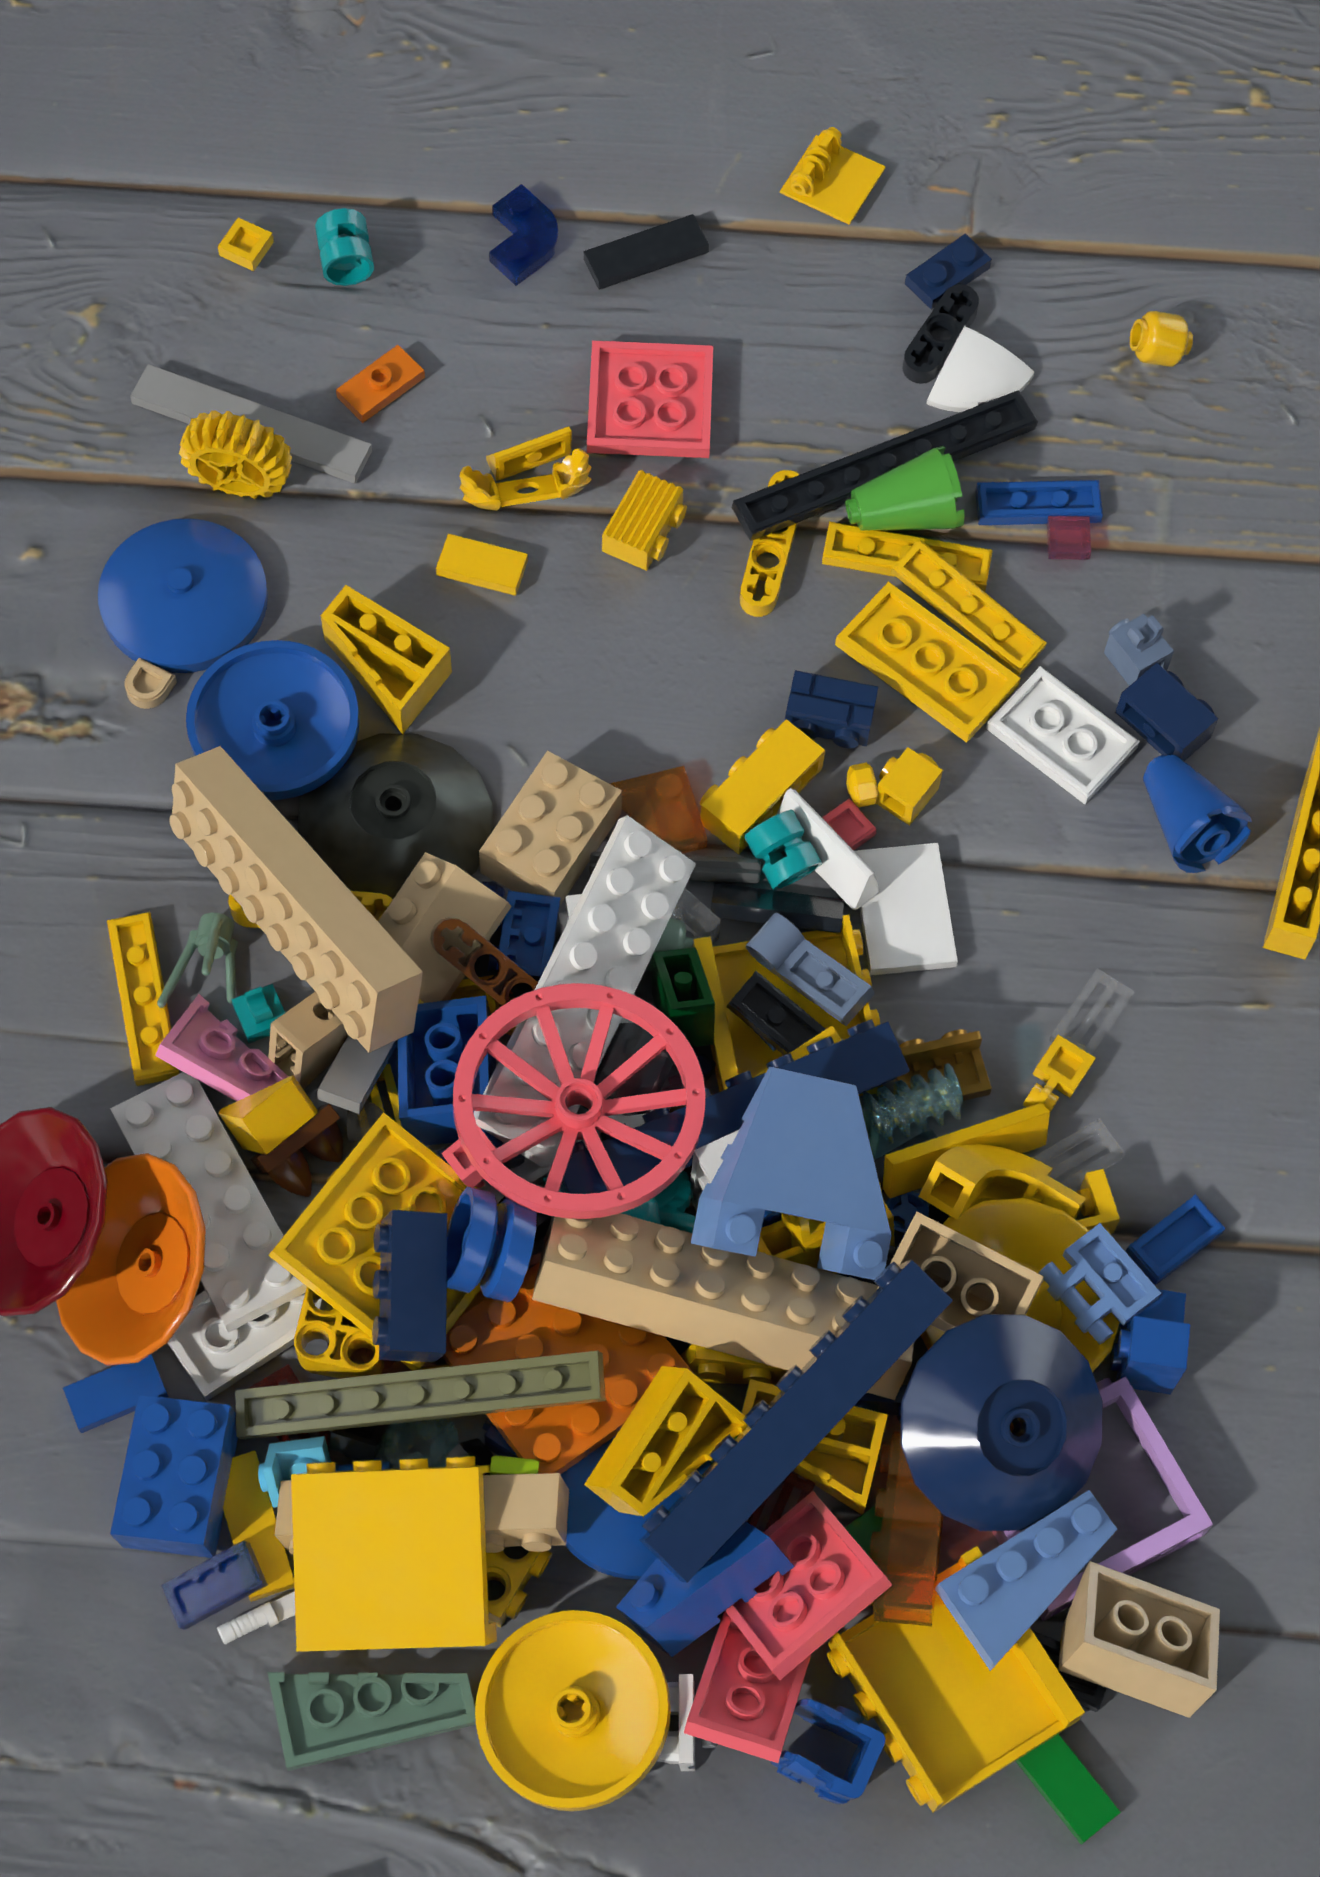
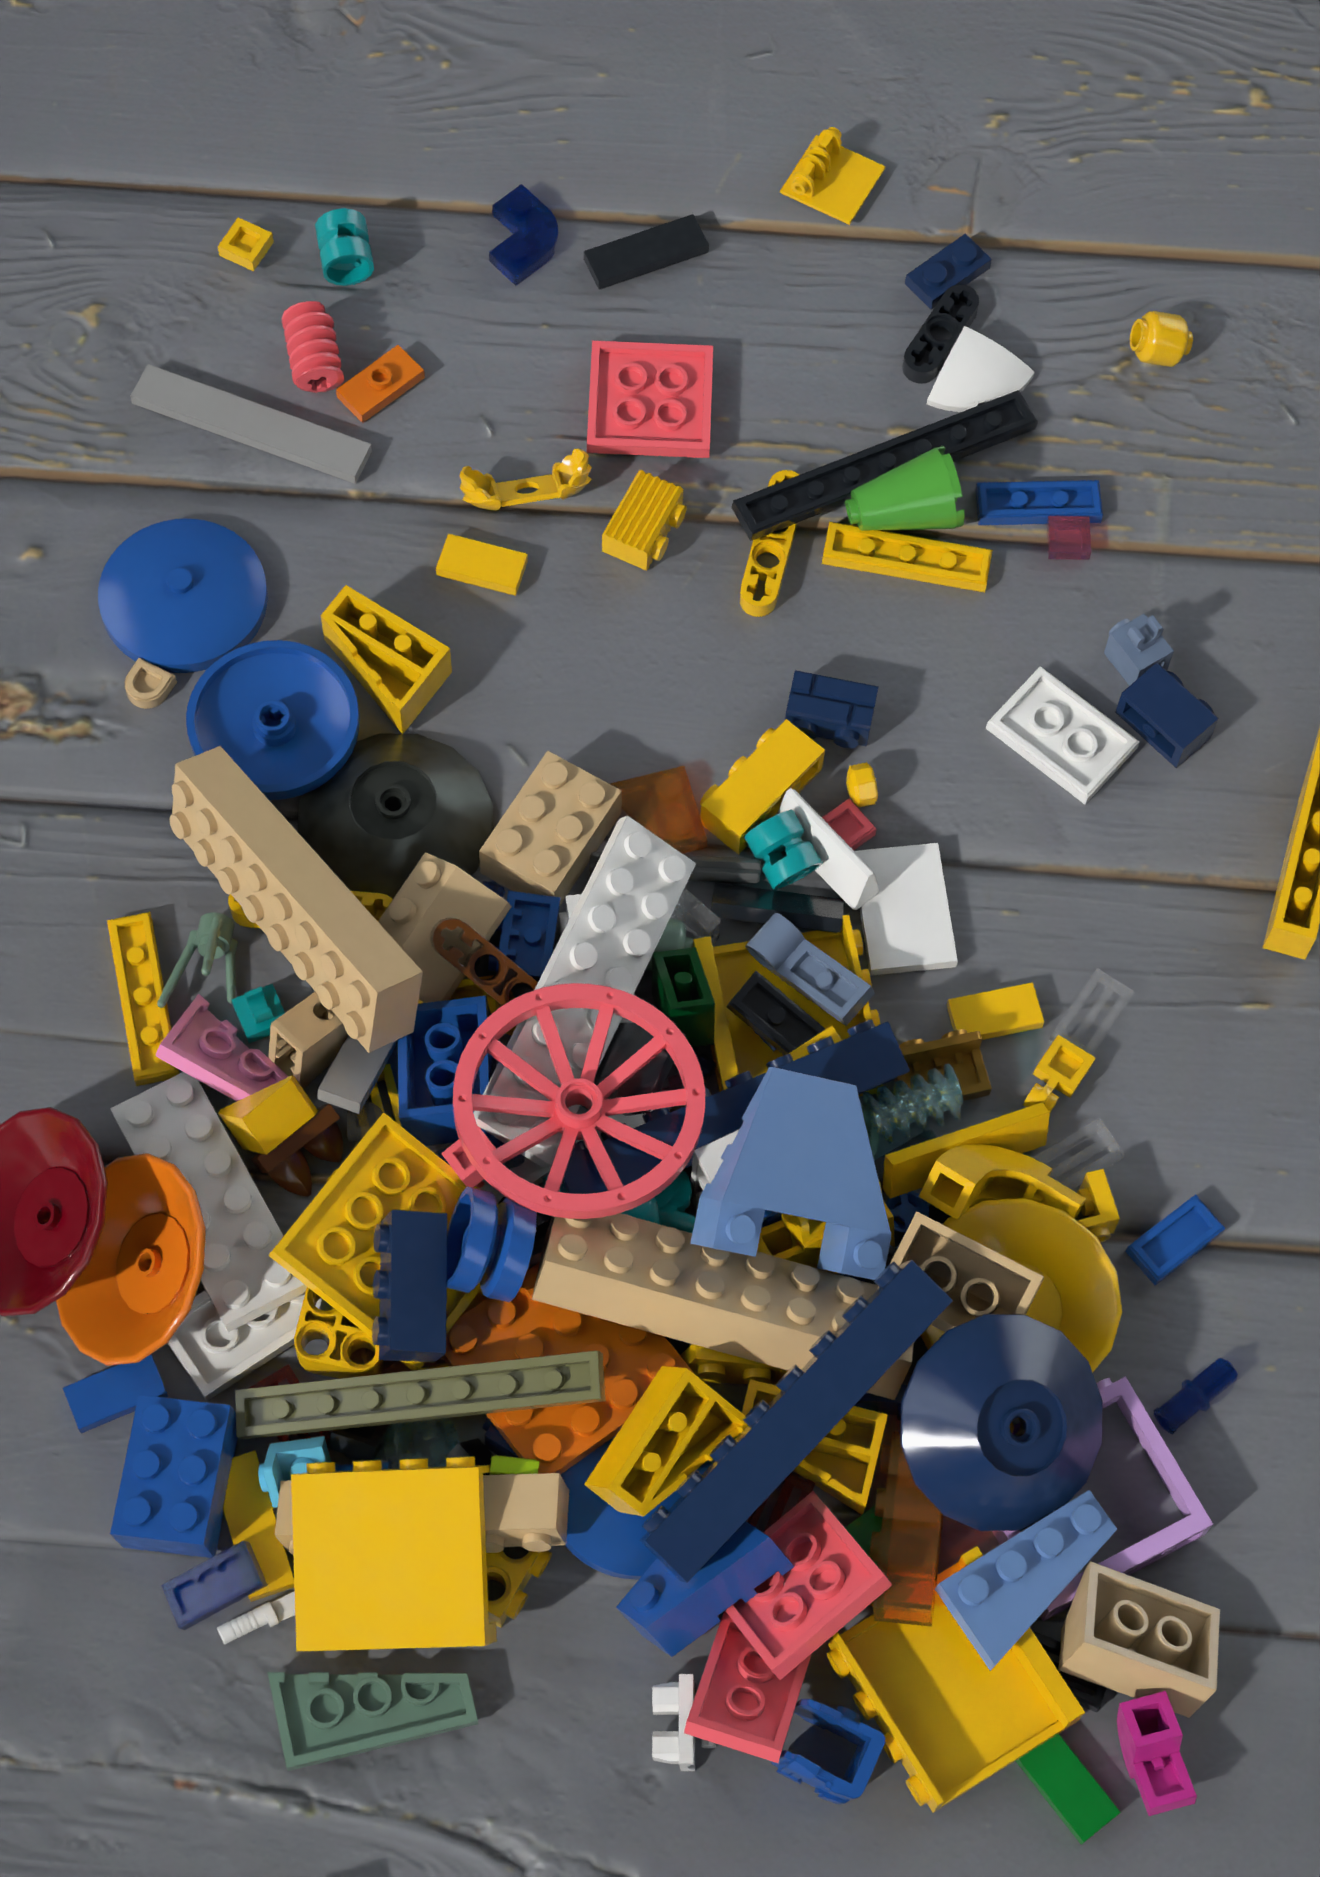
yellow gear [179,410,292,499] -> none
yellow dish [475,1610,671,1811] -> none
yellow slope [486,426,572,481] -> none
yellow plate [835,581,1021,743] -> none
yellow brick [876,747,943,826] -> none
yellow tile [891,538,1047,677] -> none
medium blue plate [1039,1223,1161,1345] -> none
blue brick [1110,1289,1190,1395] -> none
blue cone [1143,755,1252,873] -> none
none -> coral piece [281,301,344,393]
none -> yellow tile [946,982,1044,1040]
none -> dark pink brick [1117,1691,1197,1816]
none -> clear blue axle [1153,1358,1238,1434]

